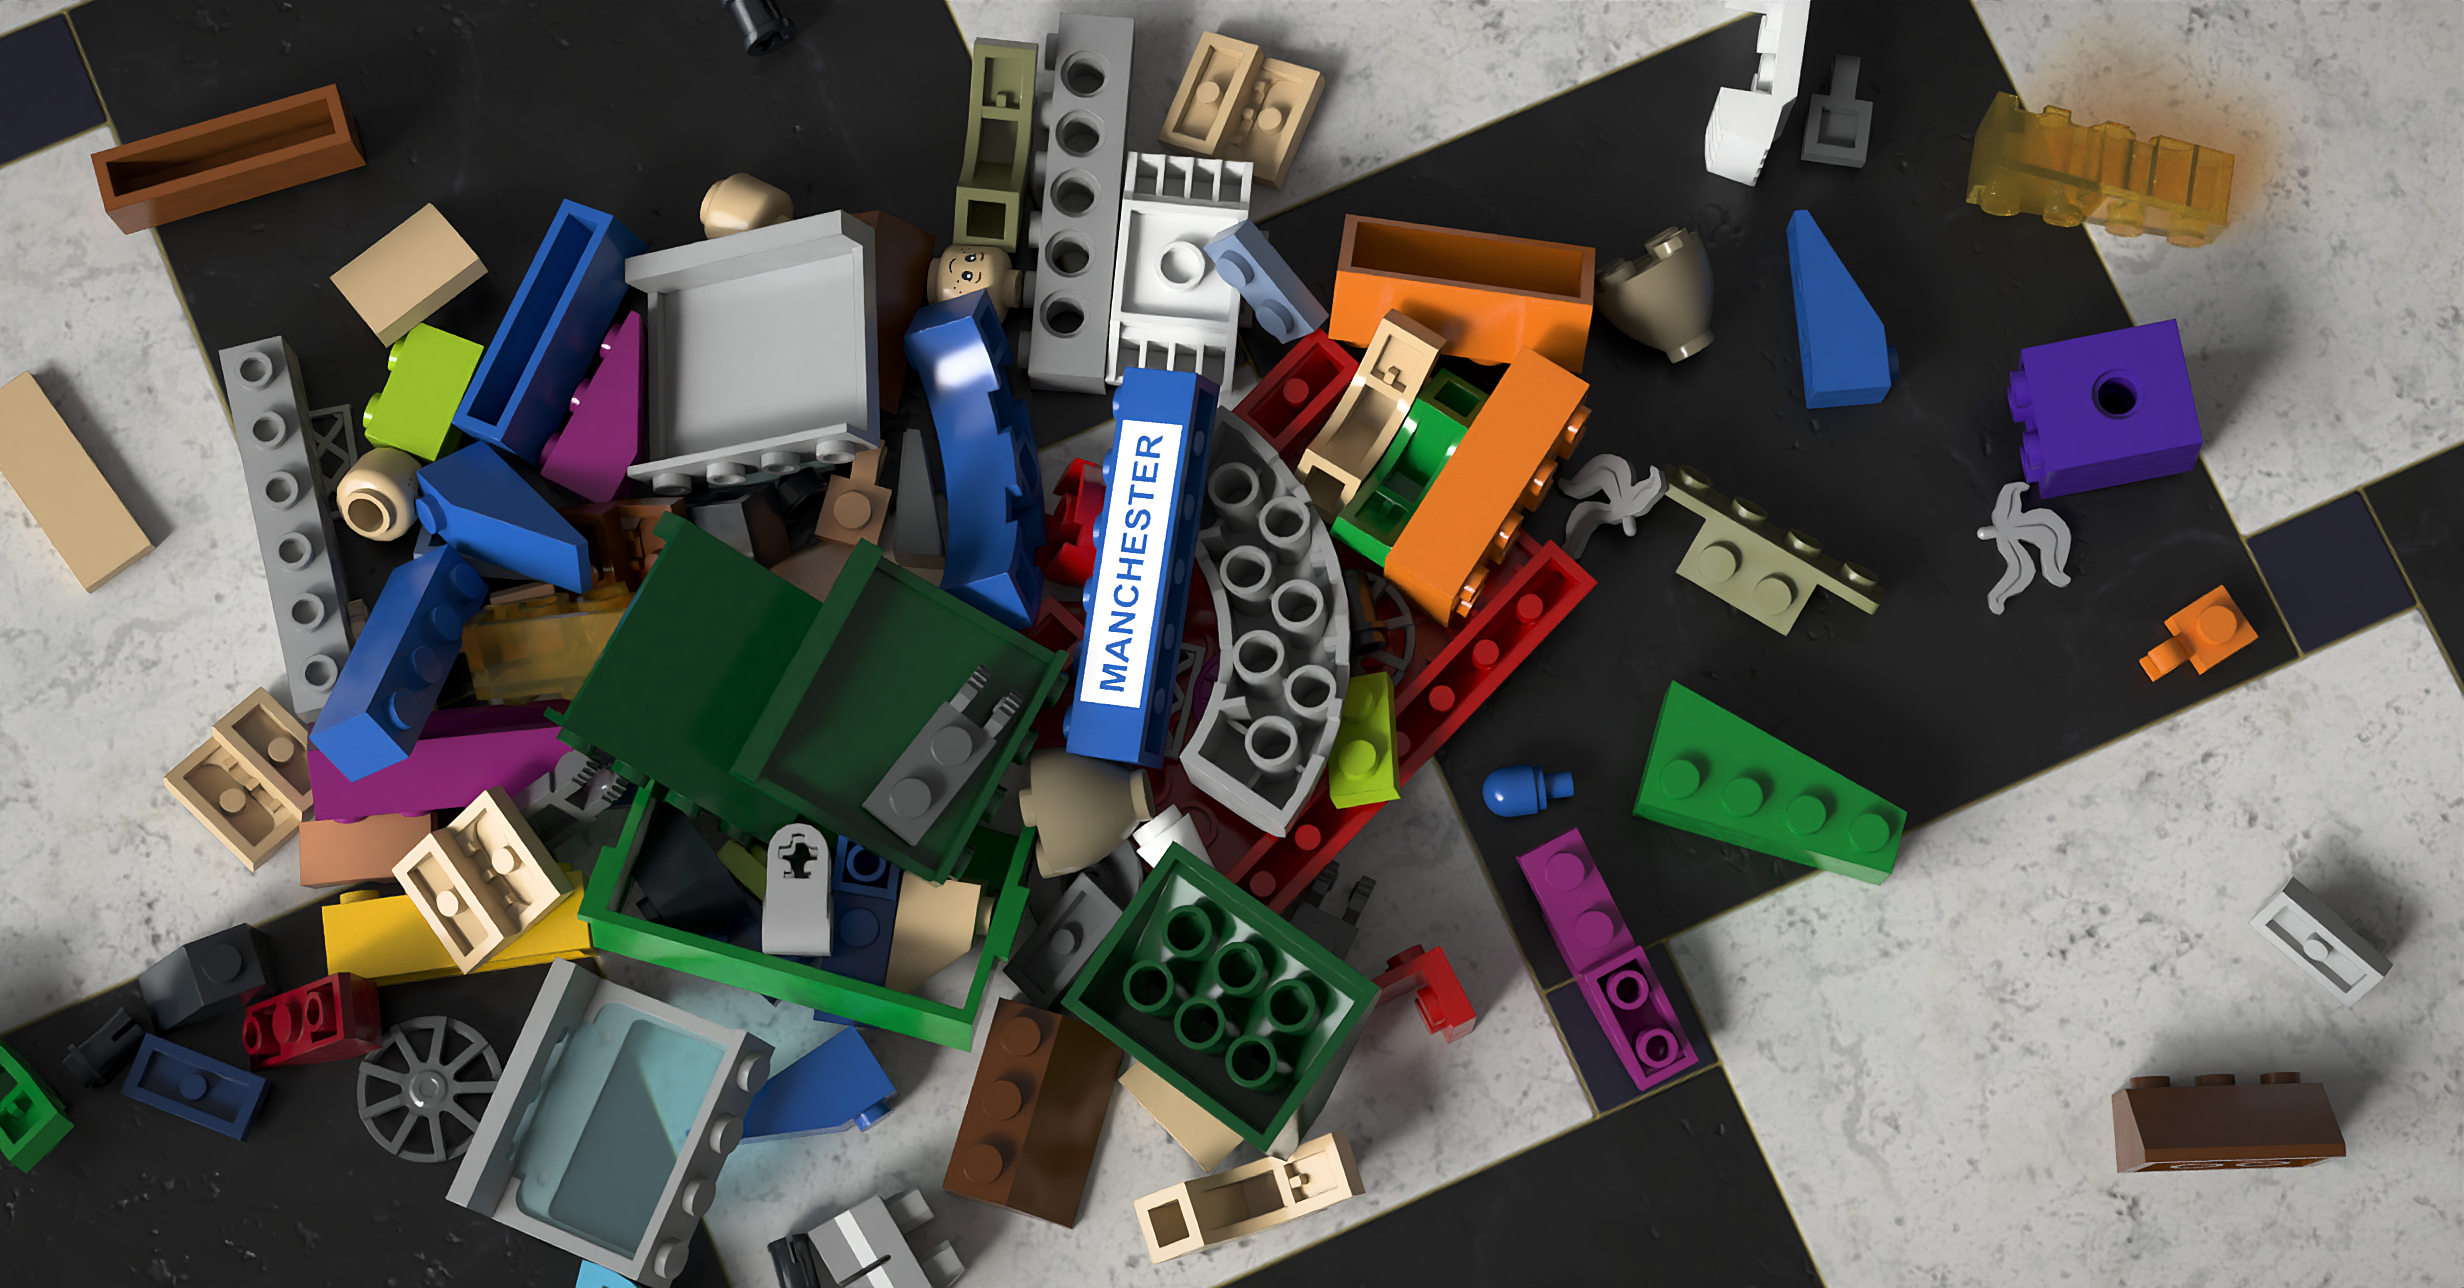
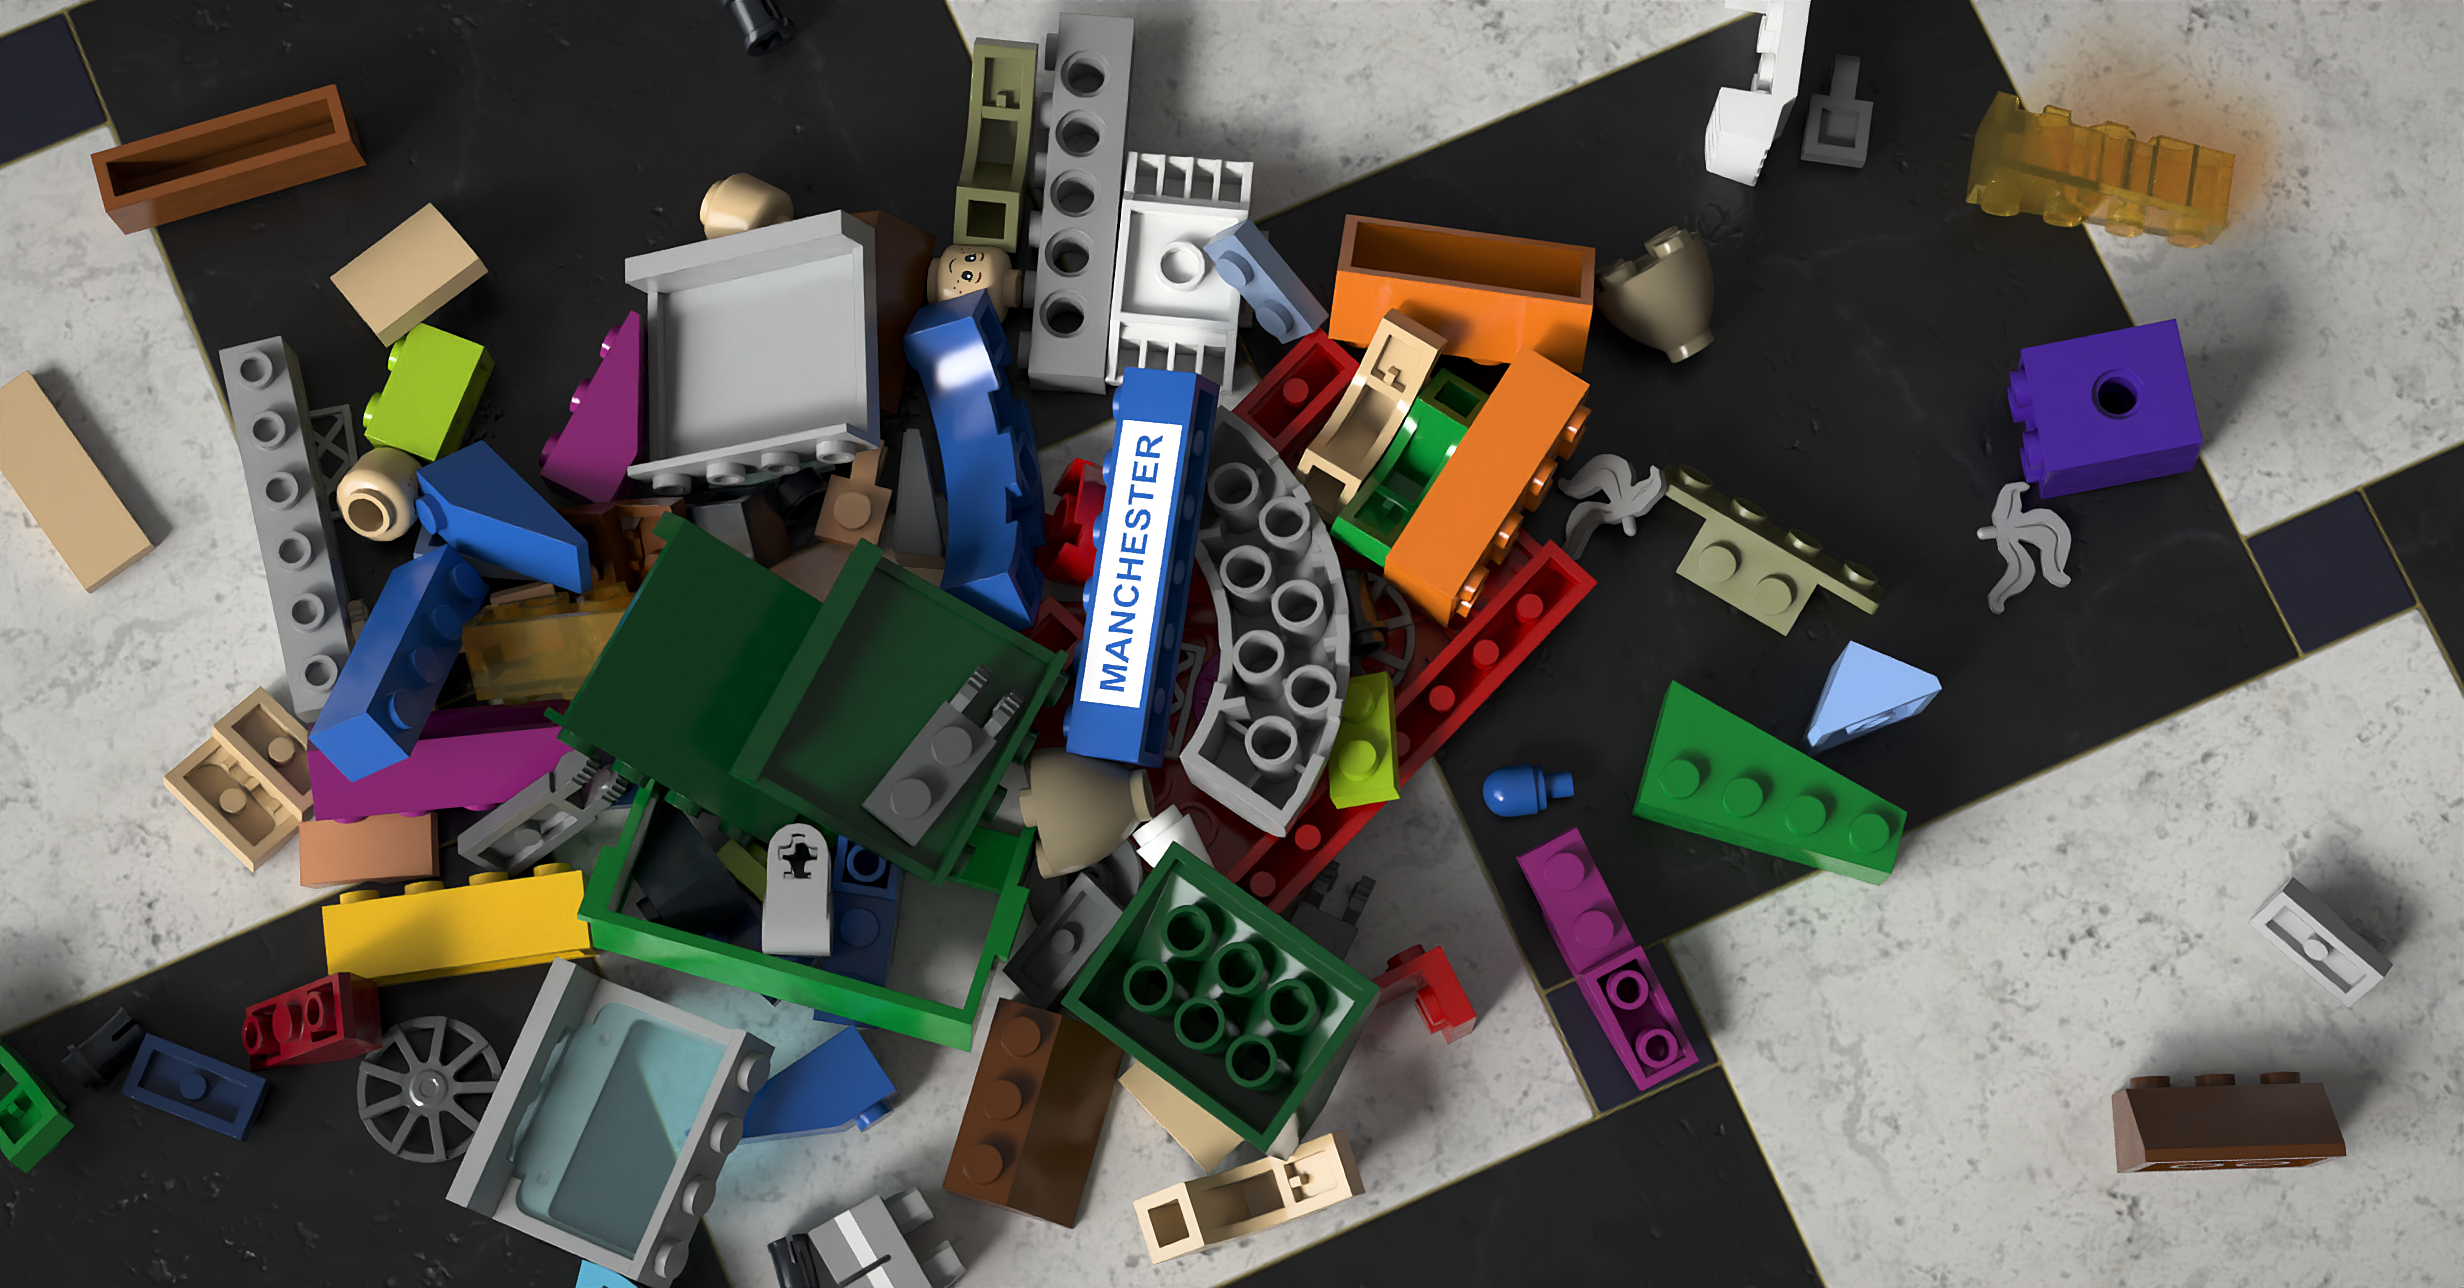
black slope [137,922,283,1038] -> none
tan slope [391,785,575,975] -> none
blue brick [451,198,649,469] -> none
tan slope [885,872,996,994] -> none
tan slope [1157,31,1326,191] -> none
blue slope [1786,210,1899,409] -> none
orange plate [2139,585,2258,682] -> none
none -> light blue slope [1798,641,1942,757]

